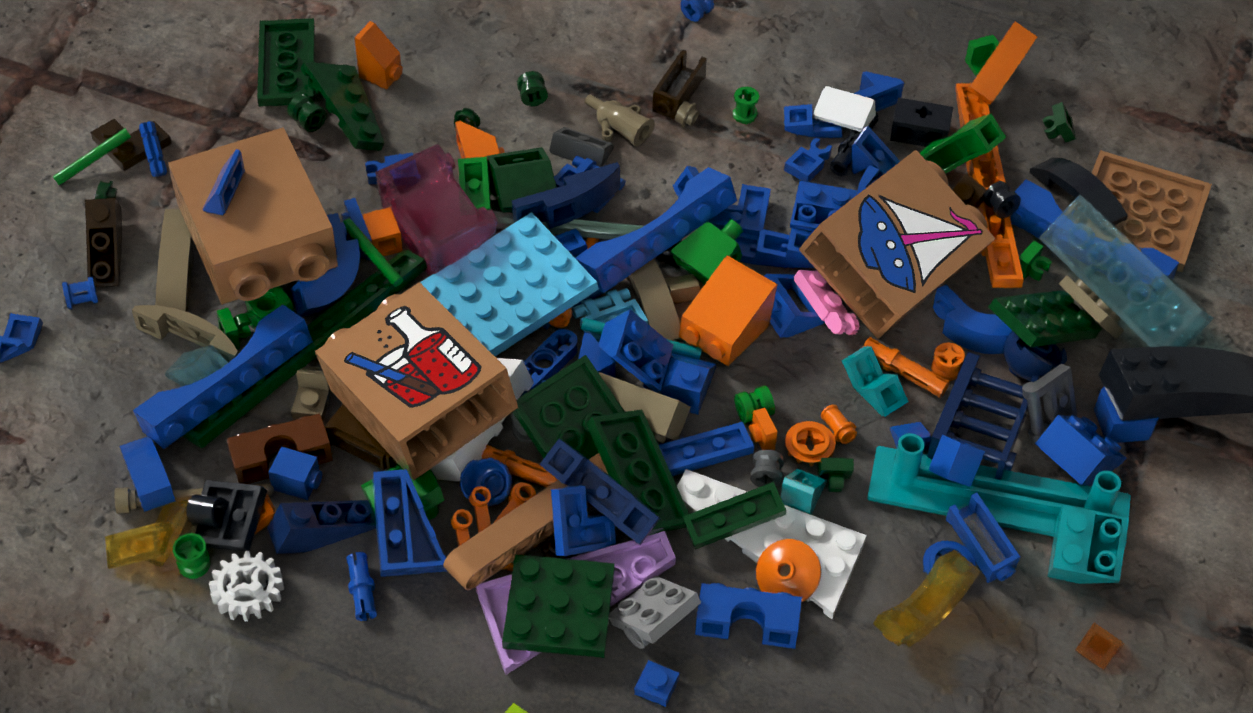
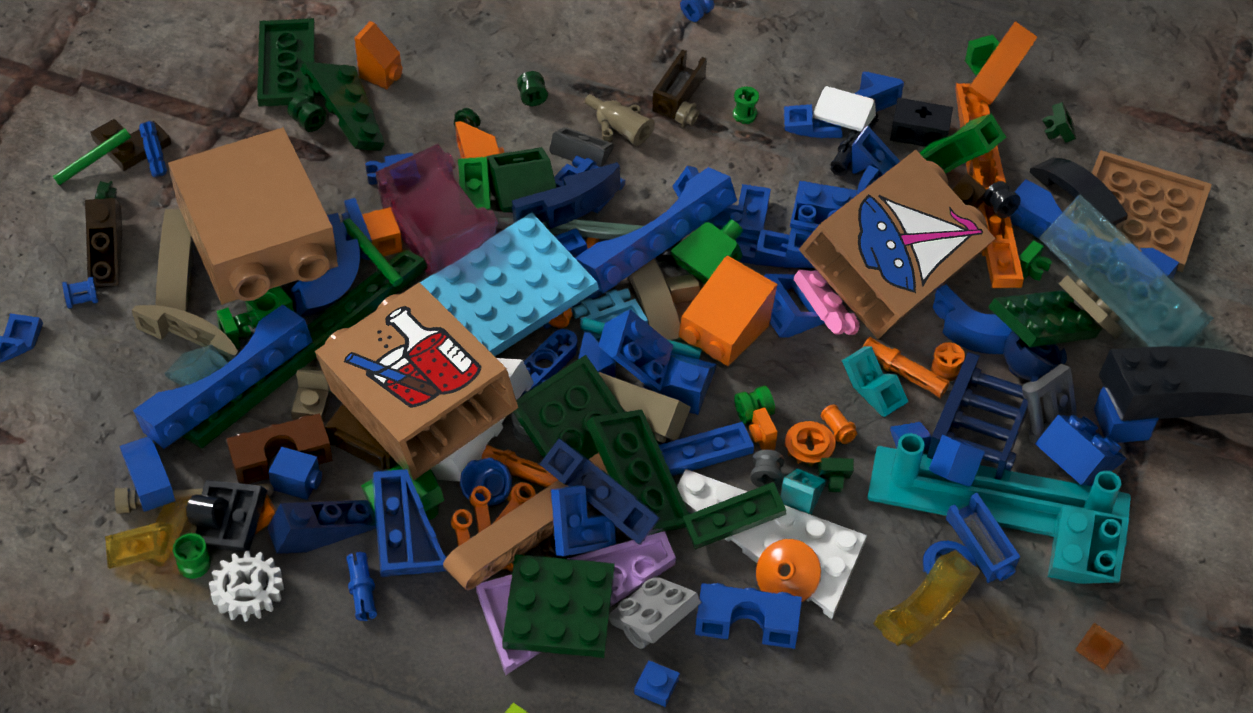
blue slope [203,149,245,215] -> none
blue plate [784,138,832,182] -> none

